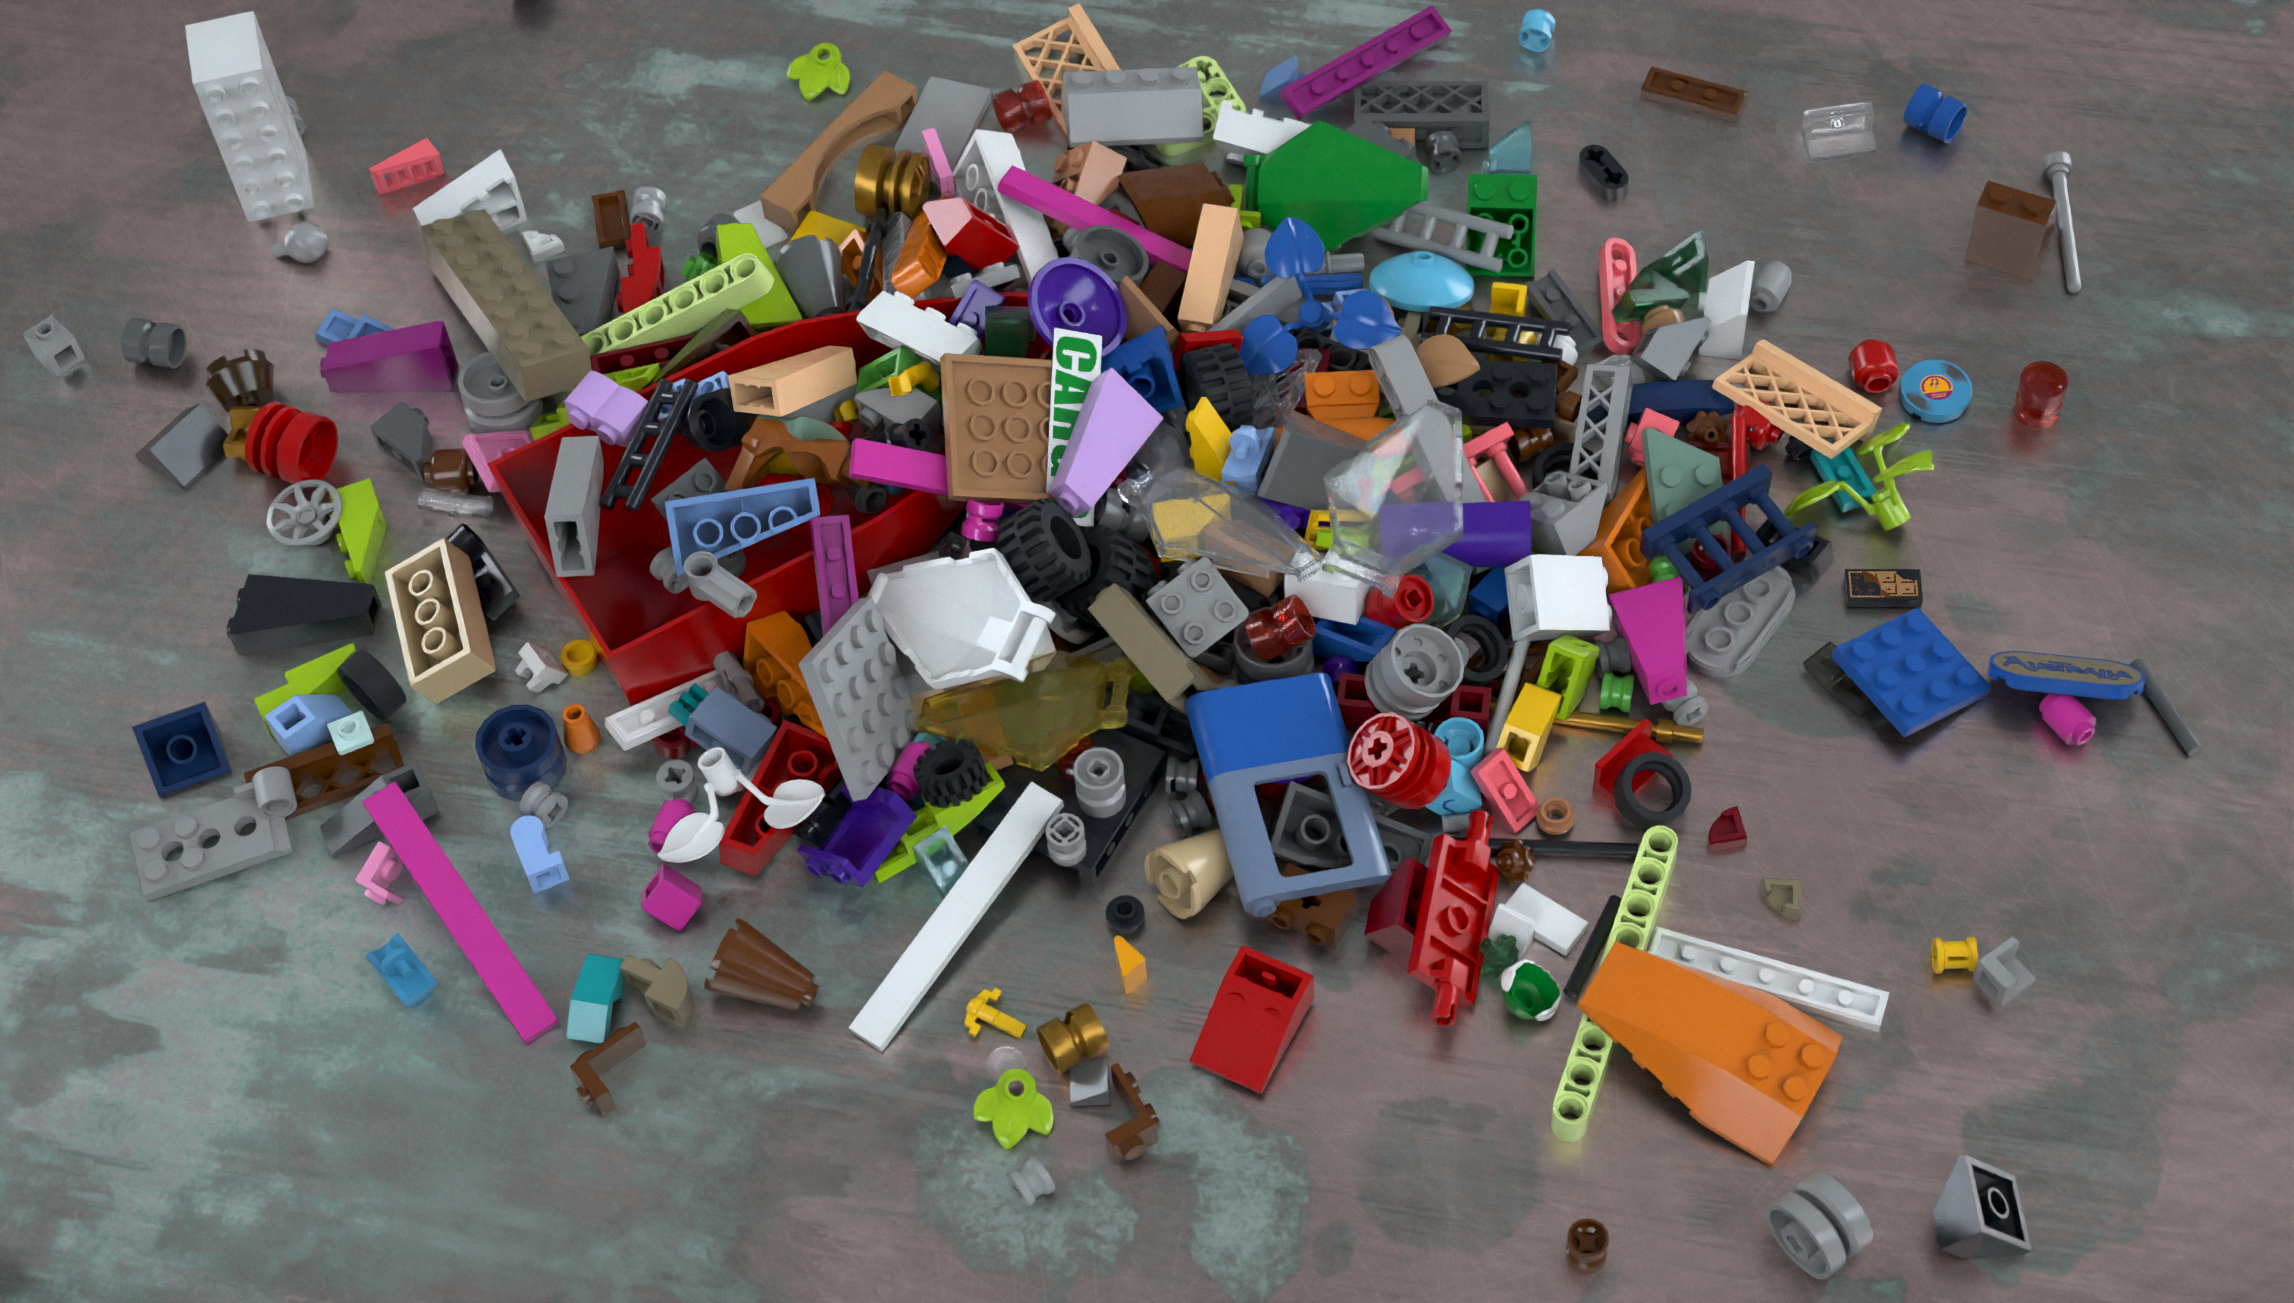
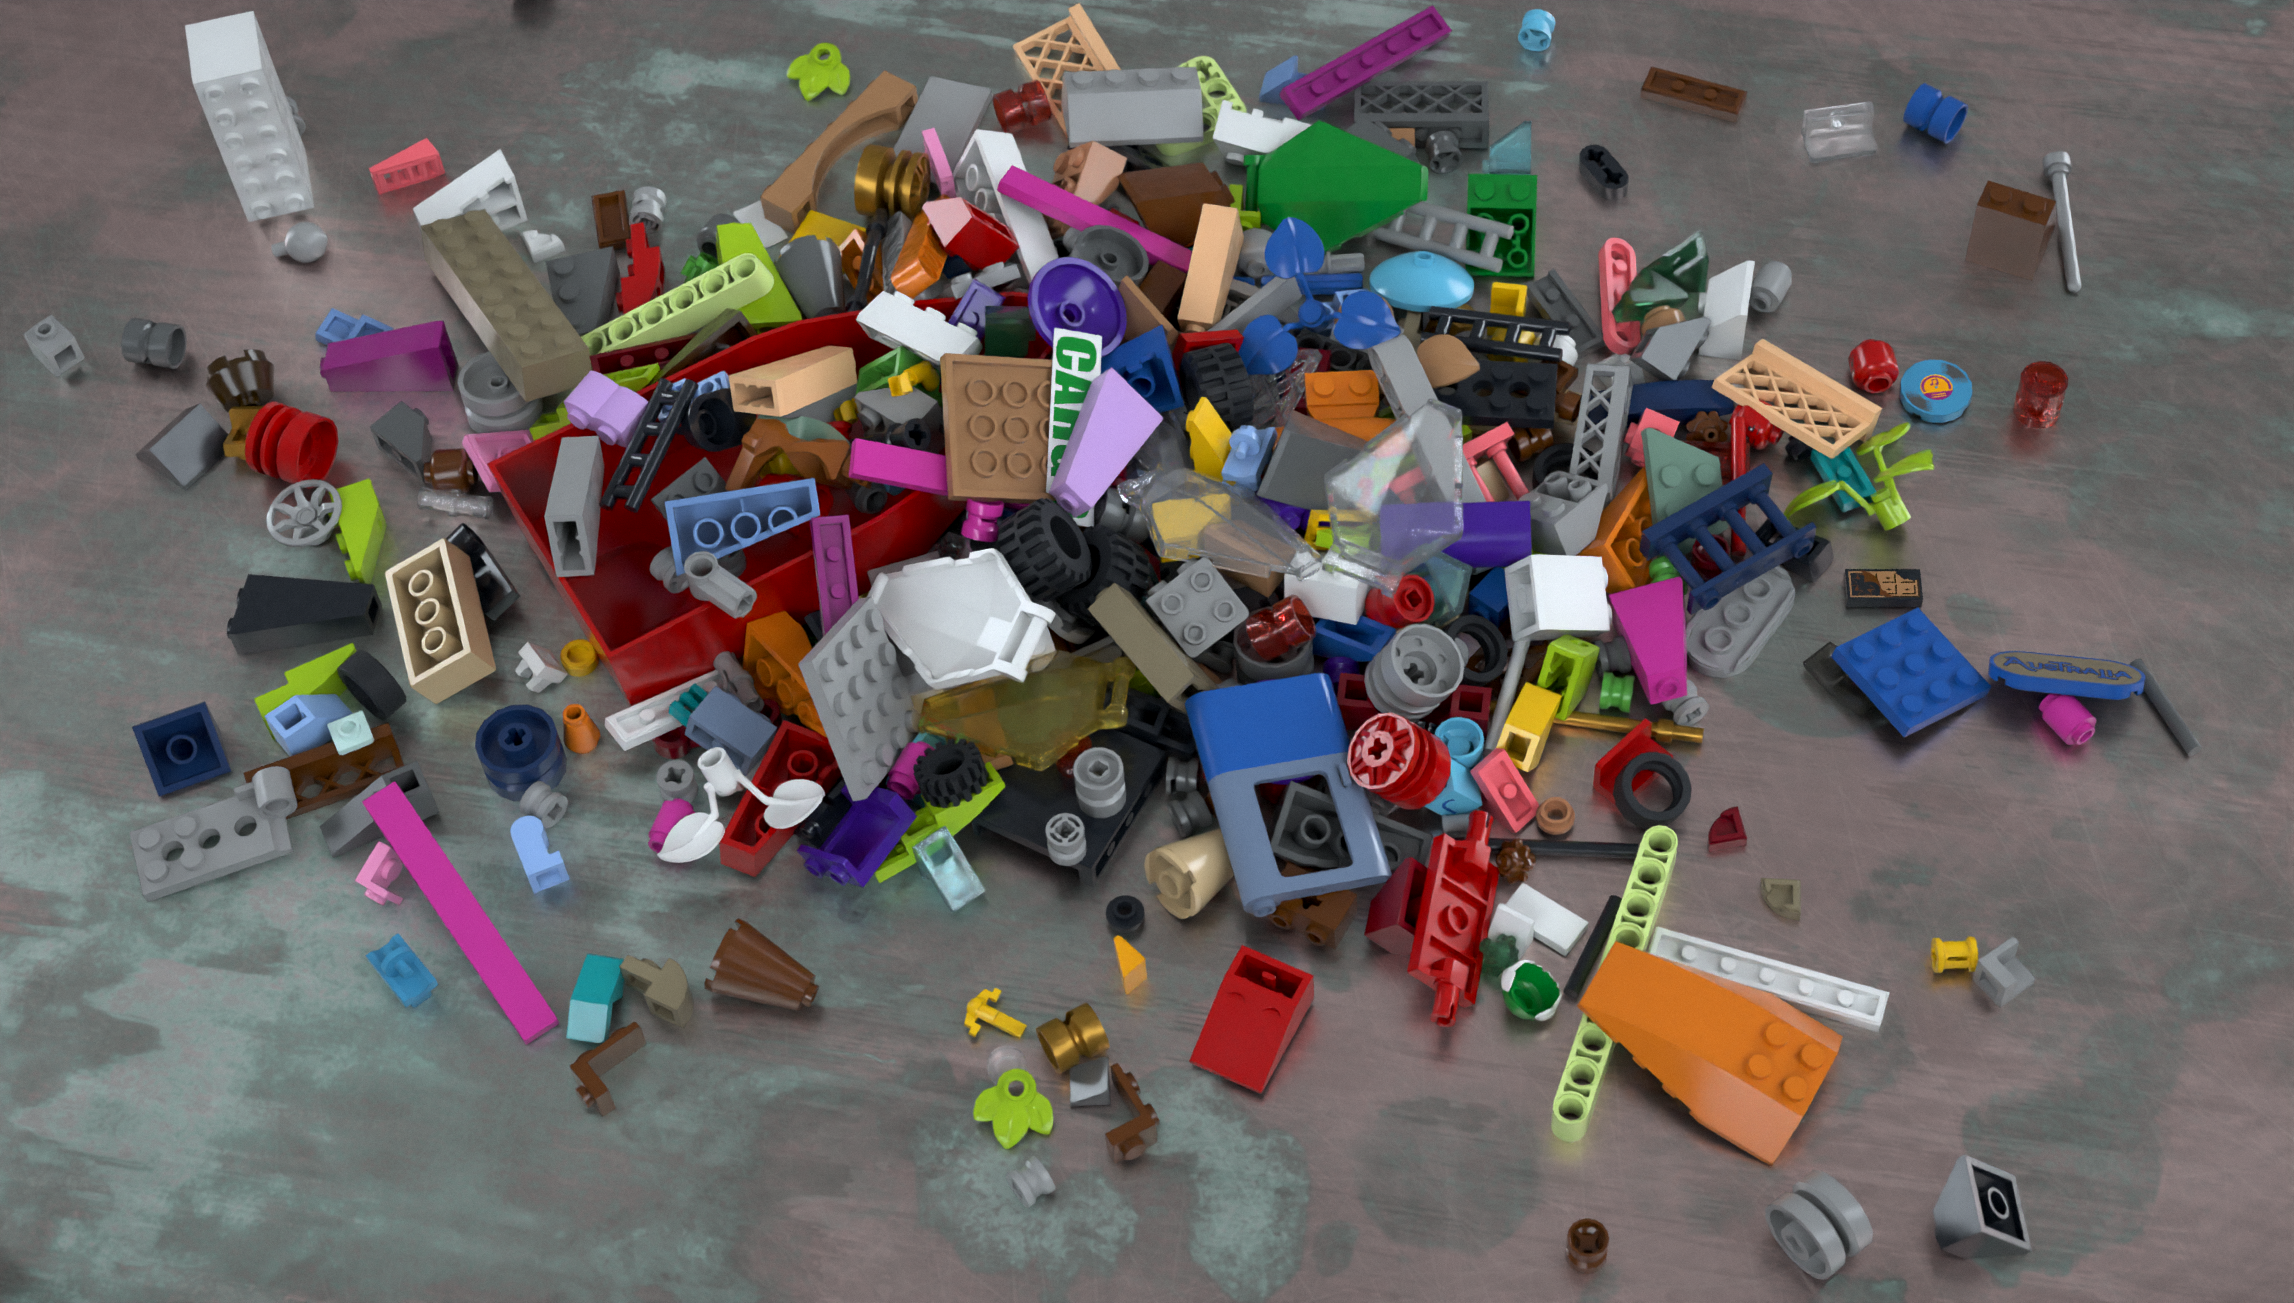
dark pink panel [641,863,702,931] -> none
white tile [848,782,1064,1052] -> none

